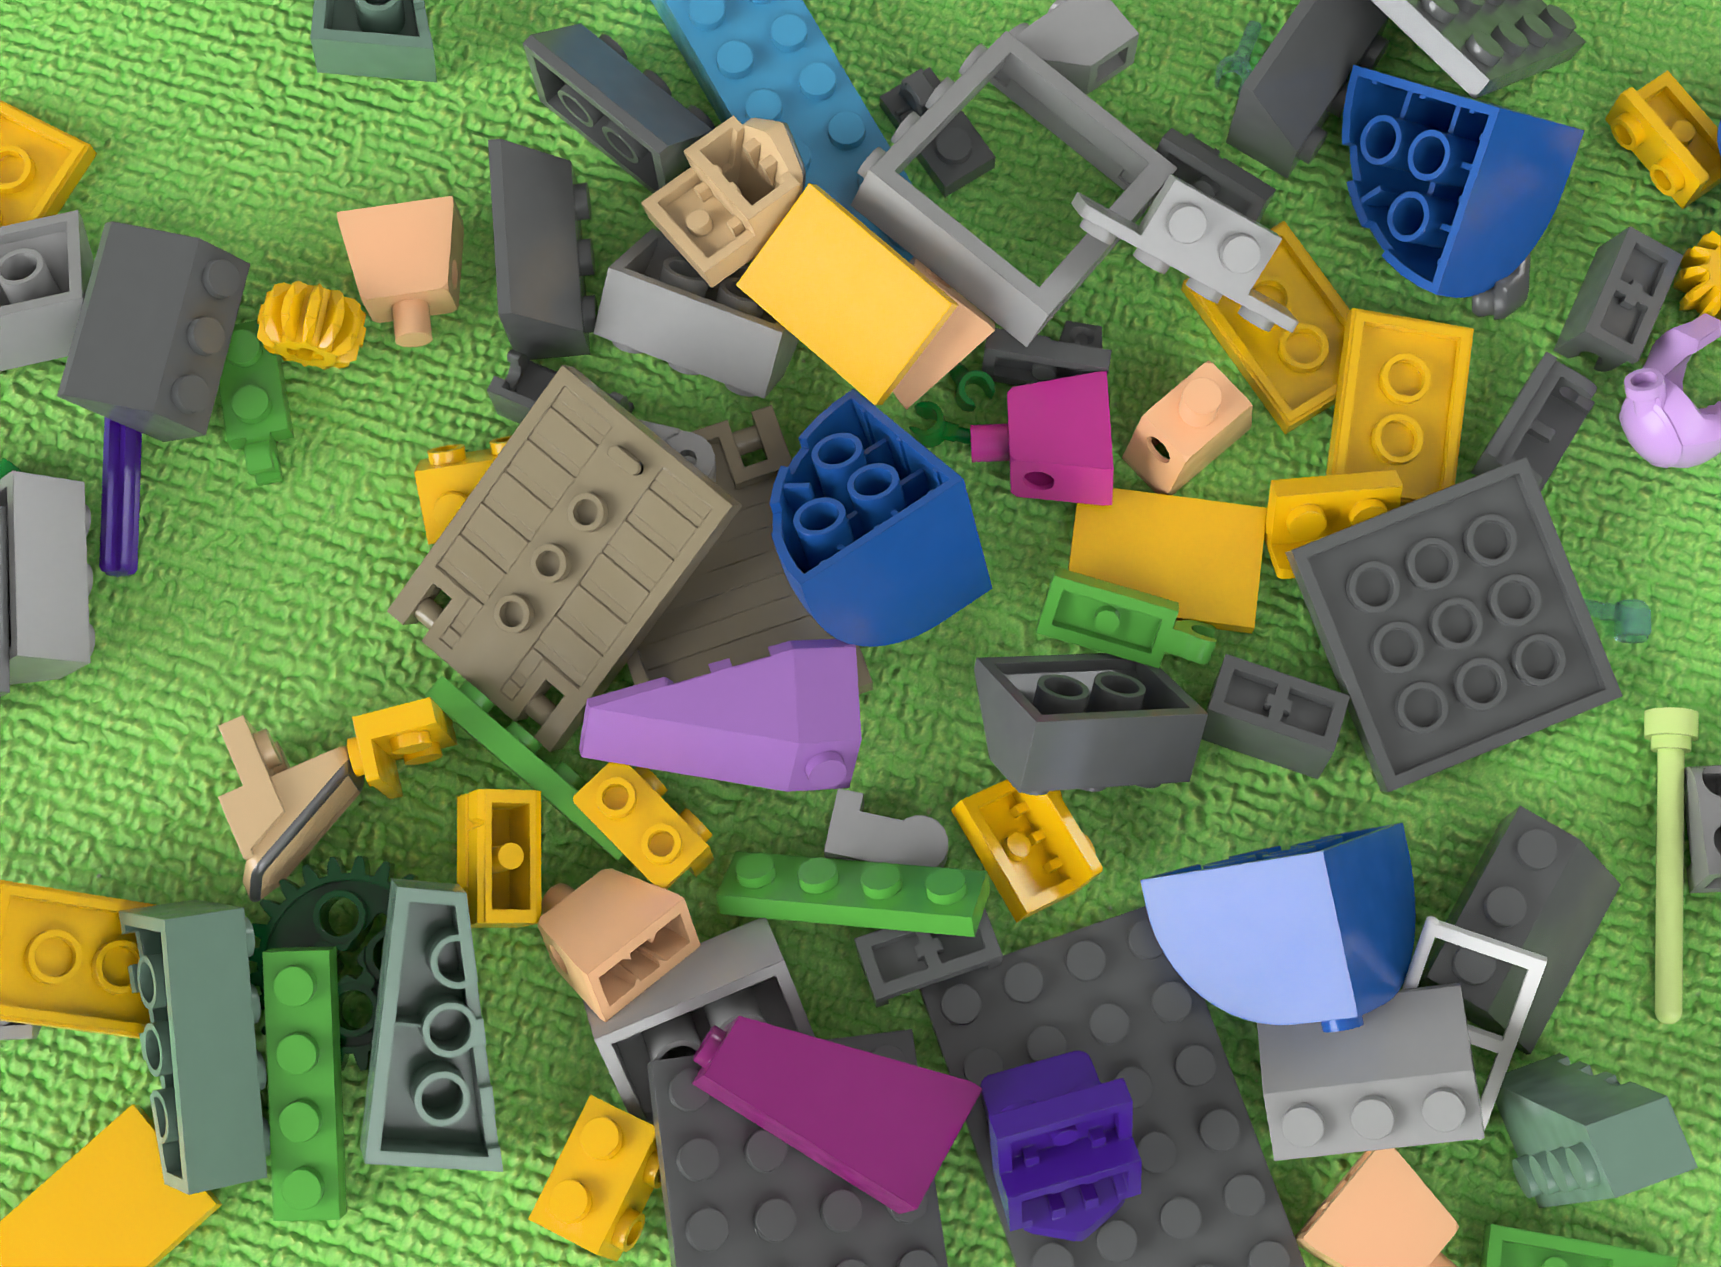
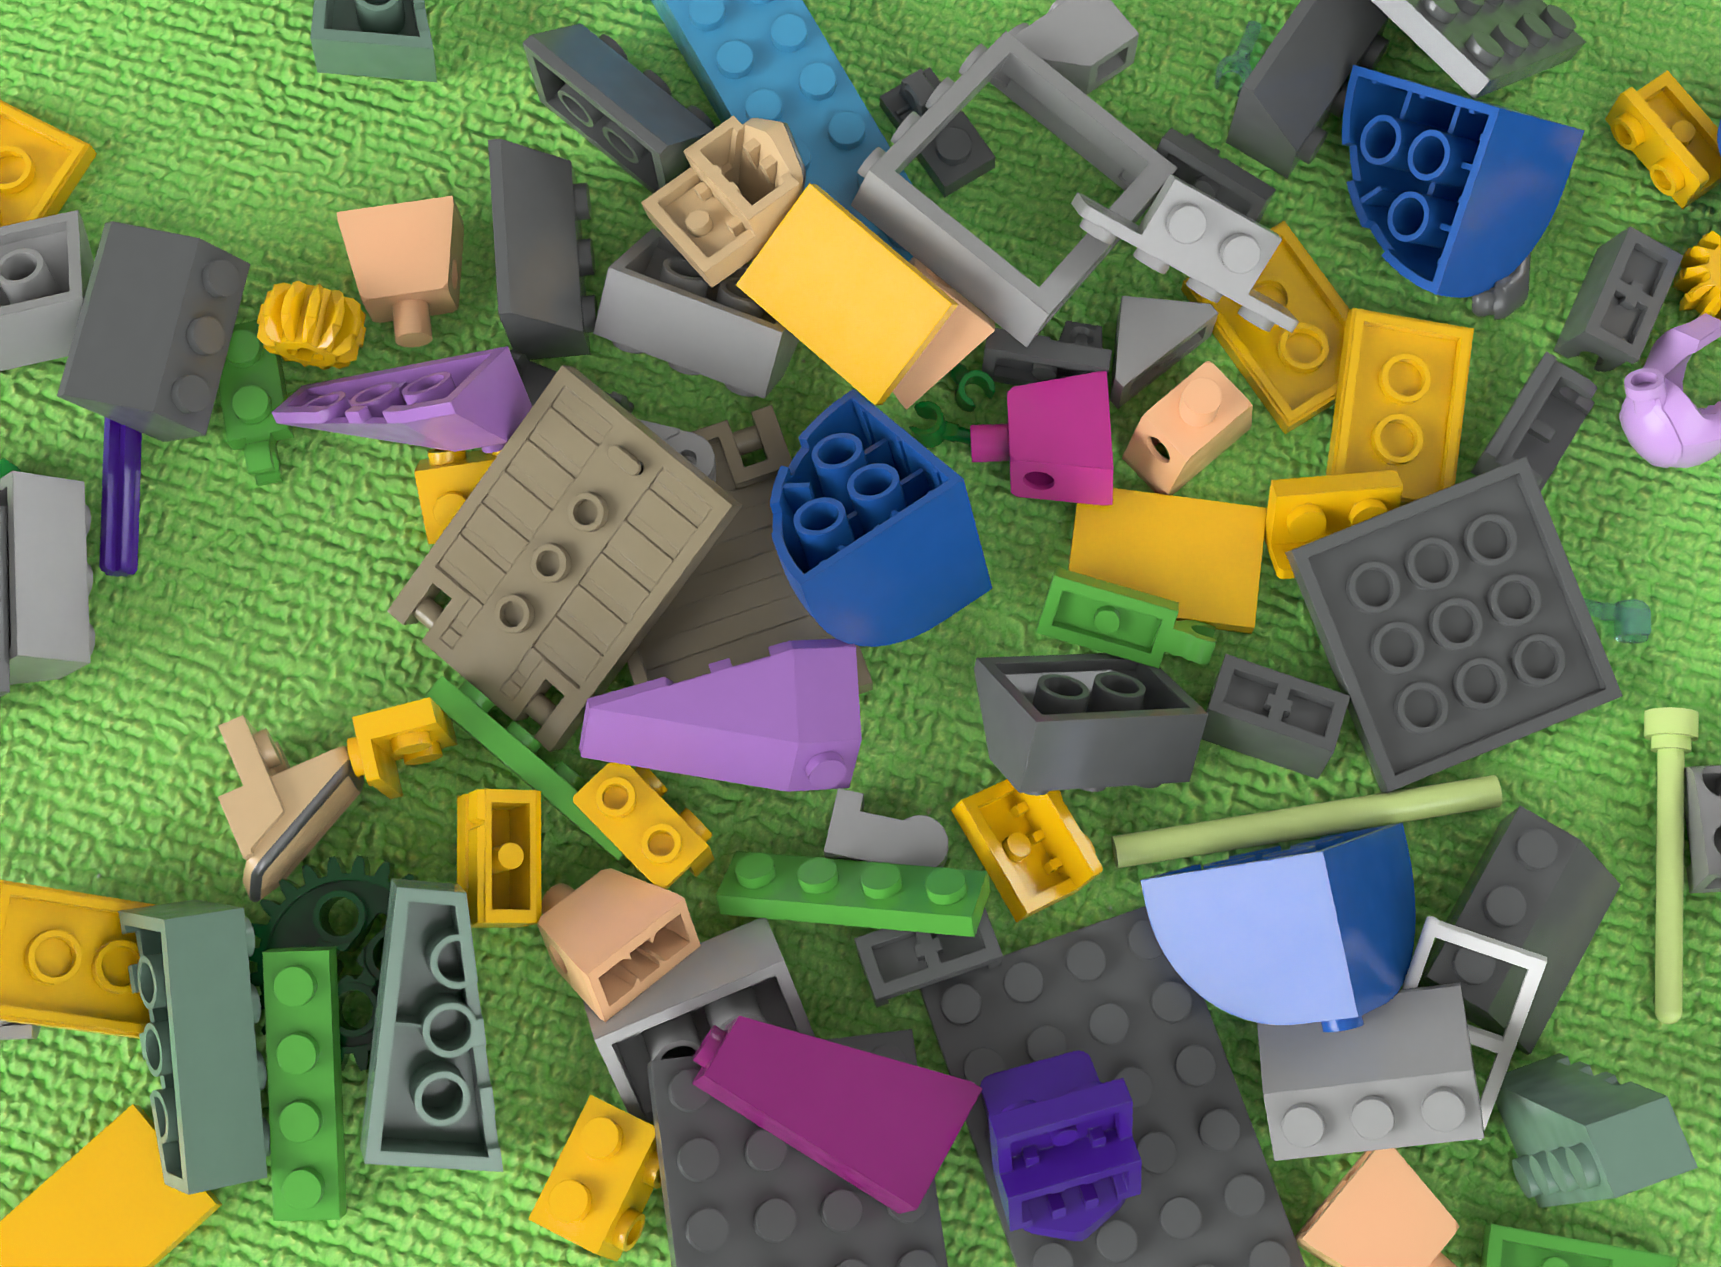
none -> medium lavender wedge [272,346,532,453]
none -> light grey slope [1110,296,1218,409]
none -> yellowish green piece [1111,775,1502,868]

